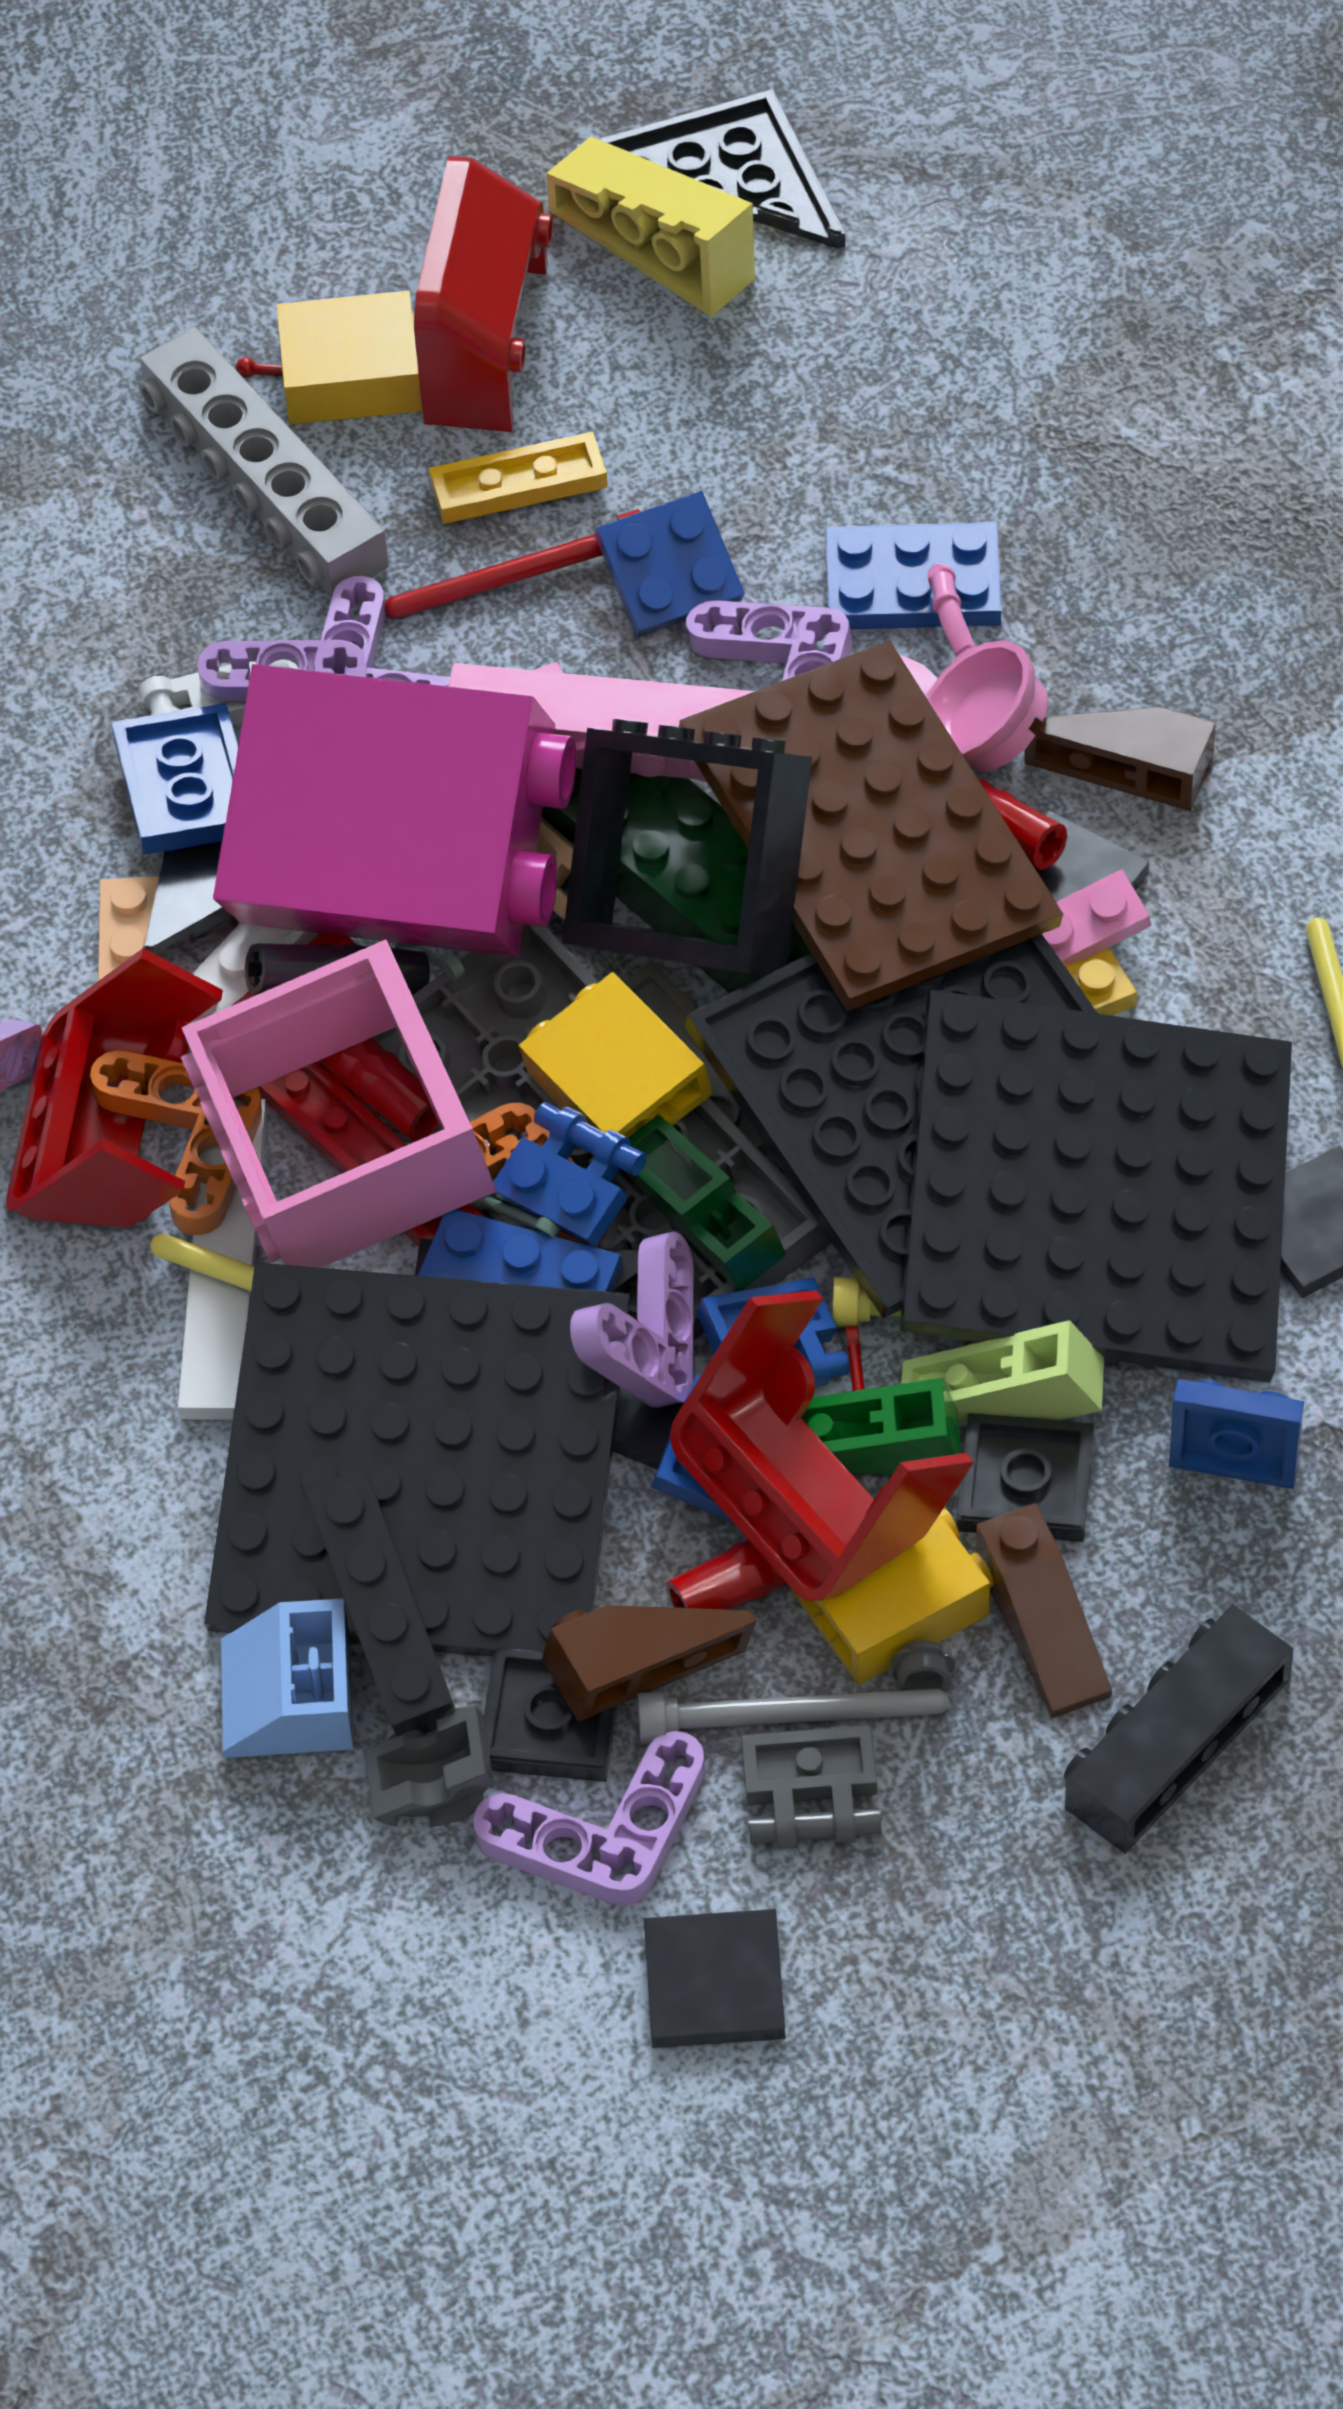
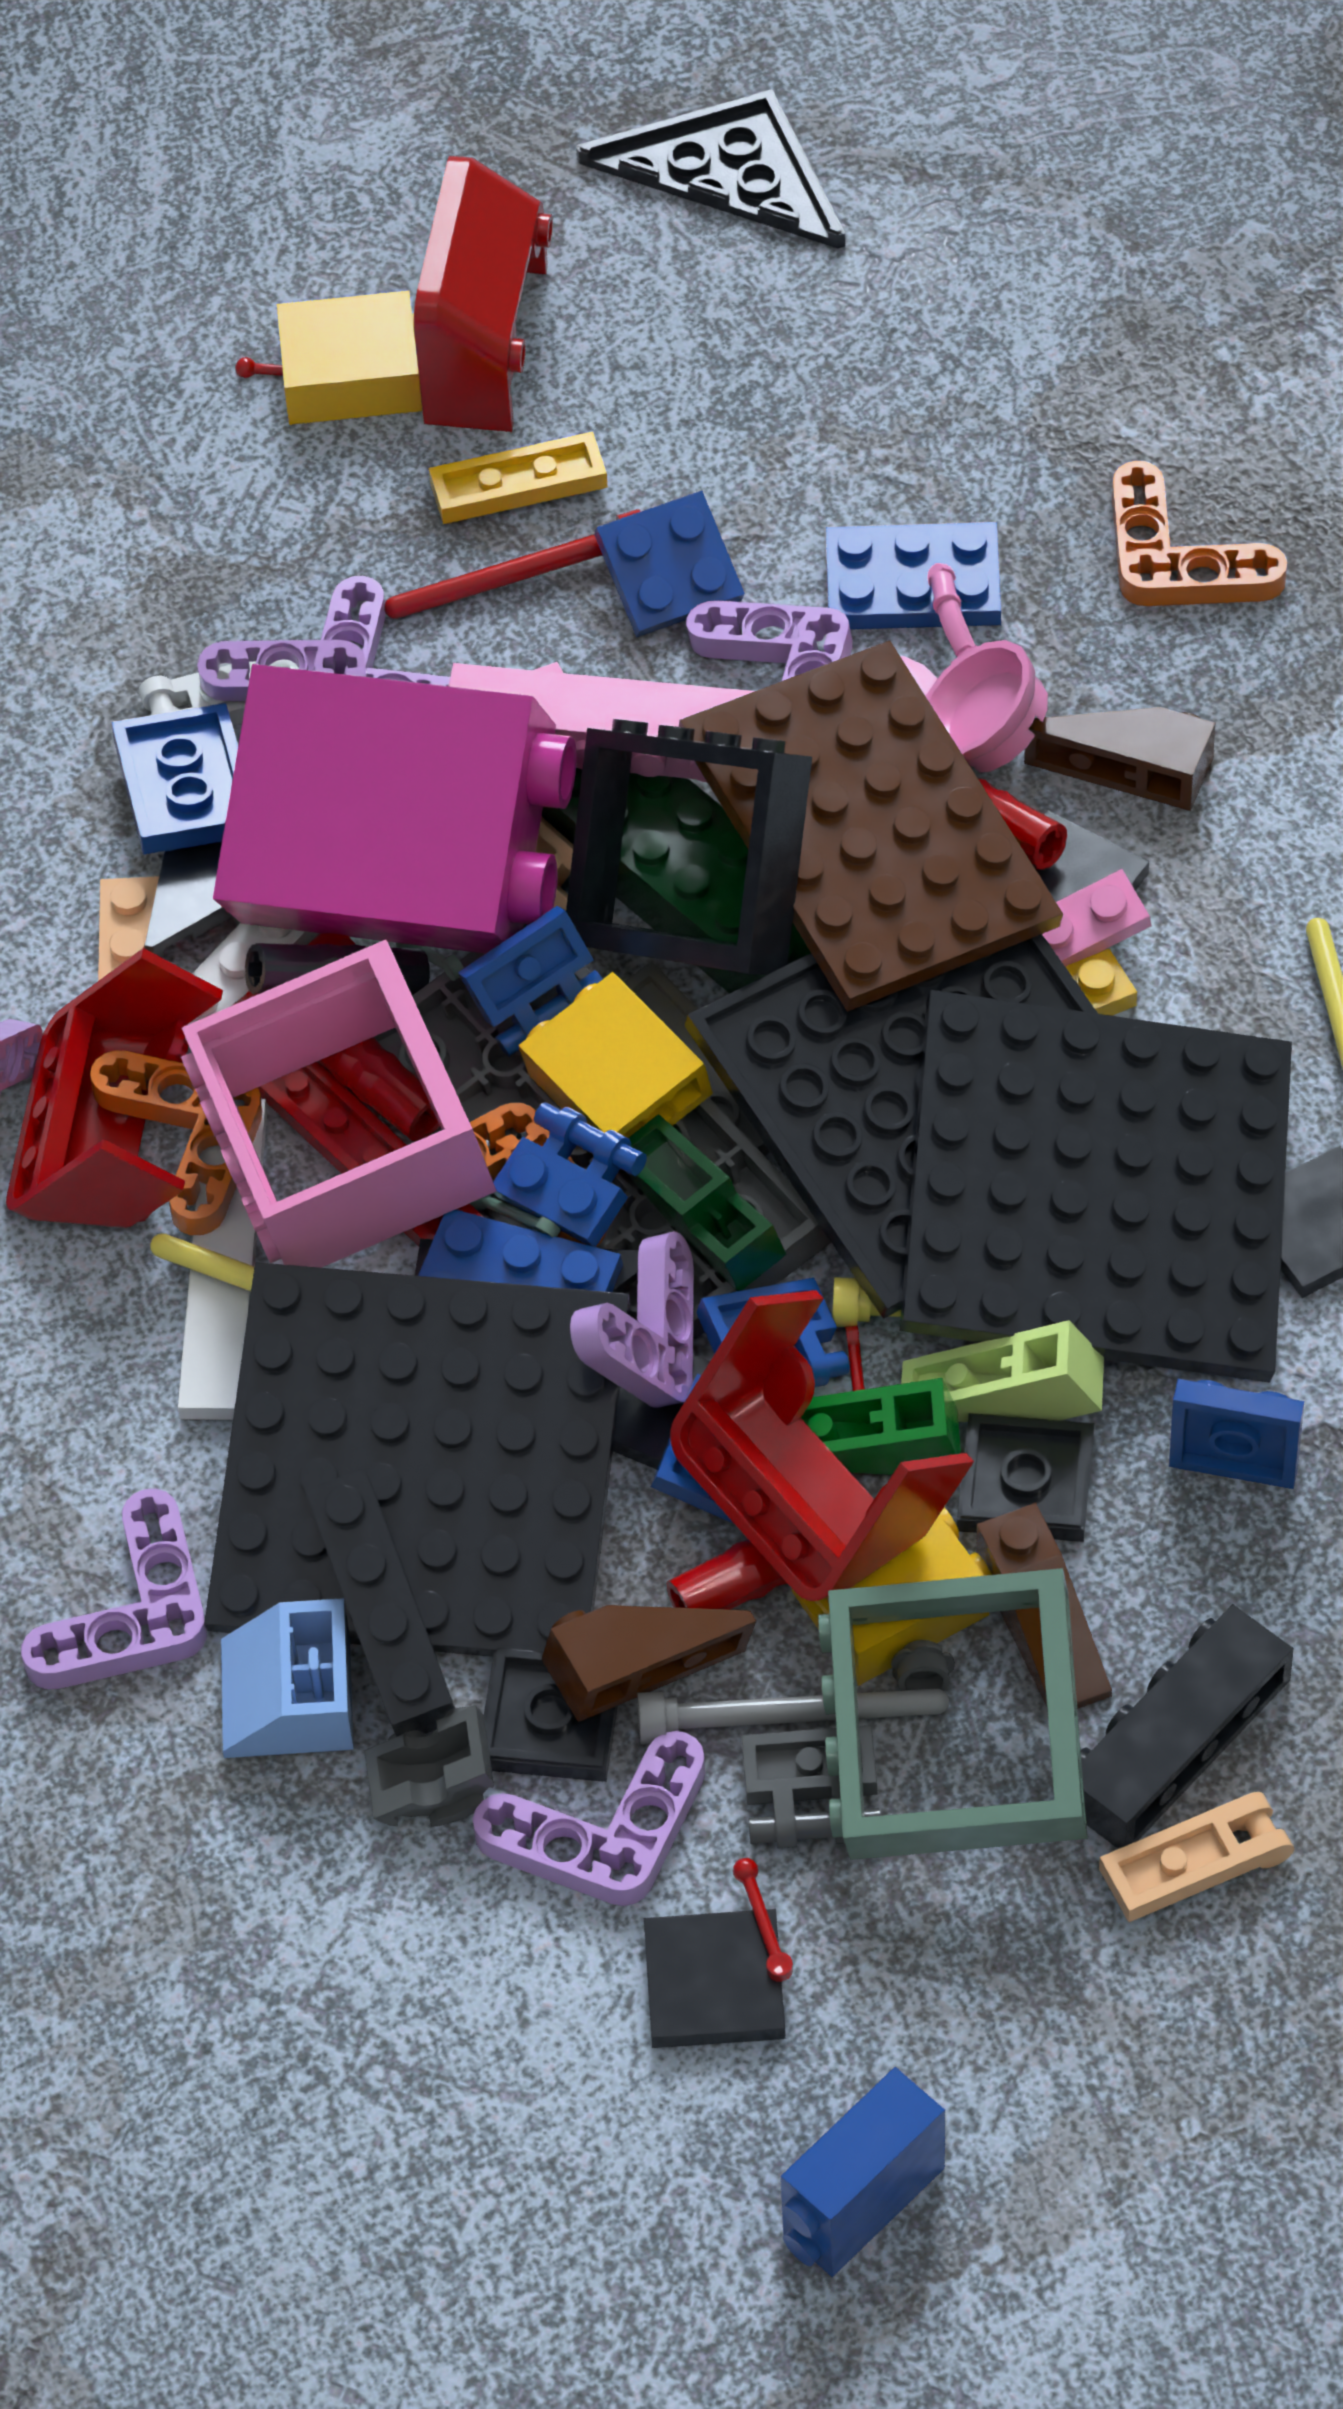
light grey brick [139,327,389,598] -> none
light yellow wedge [546,137,755,317] -> none
none -> lavender beam [21,1489,207,1690]
none -> blue plate [458,906,603,1057]
none -> red hinge [733,1858,793,1982]
none -> blue brick [780,2067,945,2277]
none -> sand green window [818,1568,1088,1860]
none -> light nougat plate [1099,1792,1294,1923]
none -> orange beam [1112,461,1287,606]

